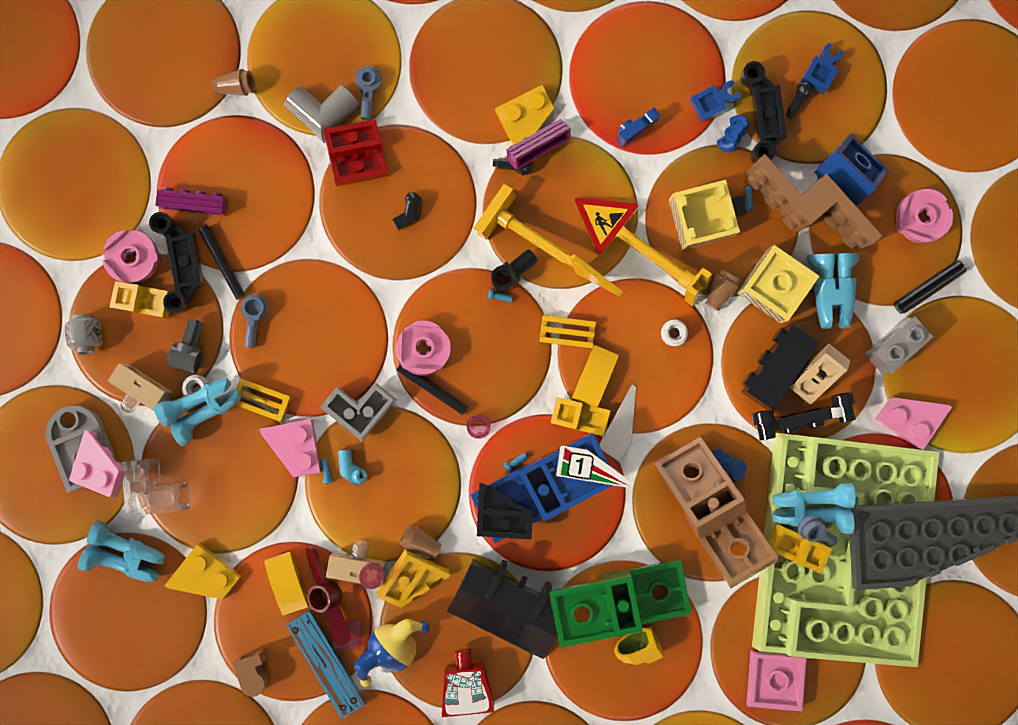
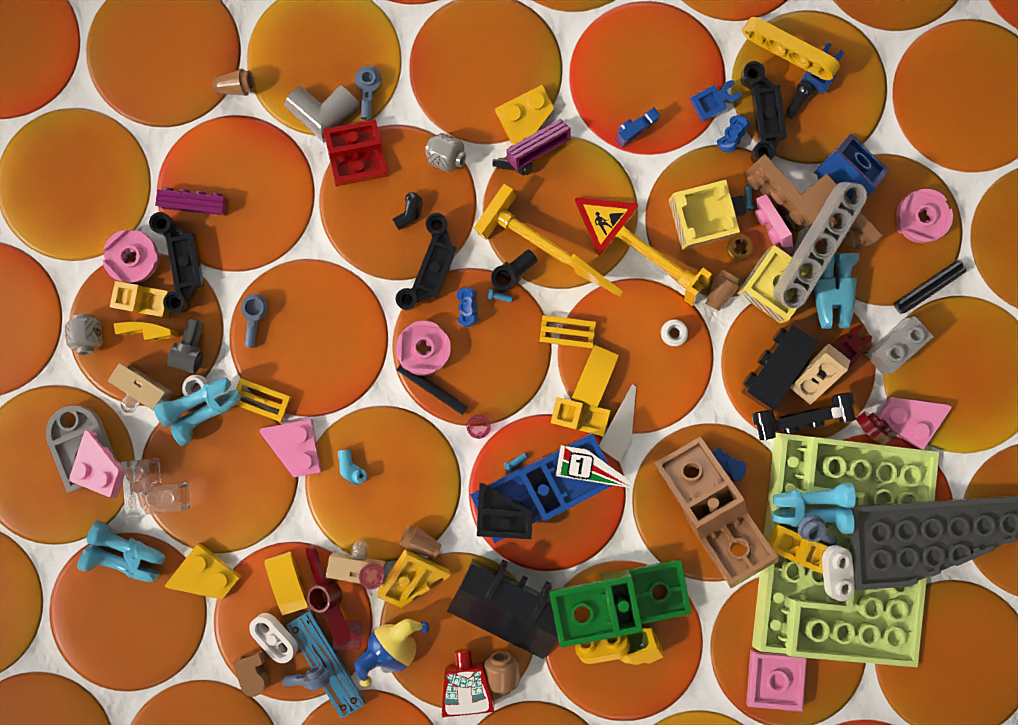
black bar [198,225,246,300] -> none
light grey brick [320,382,397,442] -> none
dark azure piece [320,459,333,484] -> none
none -> yellow slope [114,322,179,342]
none -> white plate [250,613,298,663]
none -> sand blue plate [282,666,330,690]
none -> black plate [395,213,457,311]
none -> light grey head [425,133,467,173]
none -> blue piece [456,287,479,328]
none -> medium nougat head [484,651,520,696]
none -> yellow plate [575,635,630,664]
none -> pearl gold bush [727,235,753,260]
none -> yellow beam [742,17,840,80]
none -> bright pink wing [755,194,794,257]
none -> light grey beam [774,182,867,308]
none -> white plate [822,545,855,601]
none -> dark red plate [832,325,872,372]
none -> dark red plate [856,411,893,445]

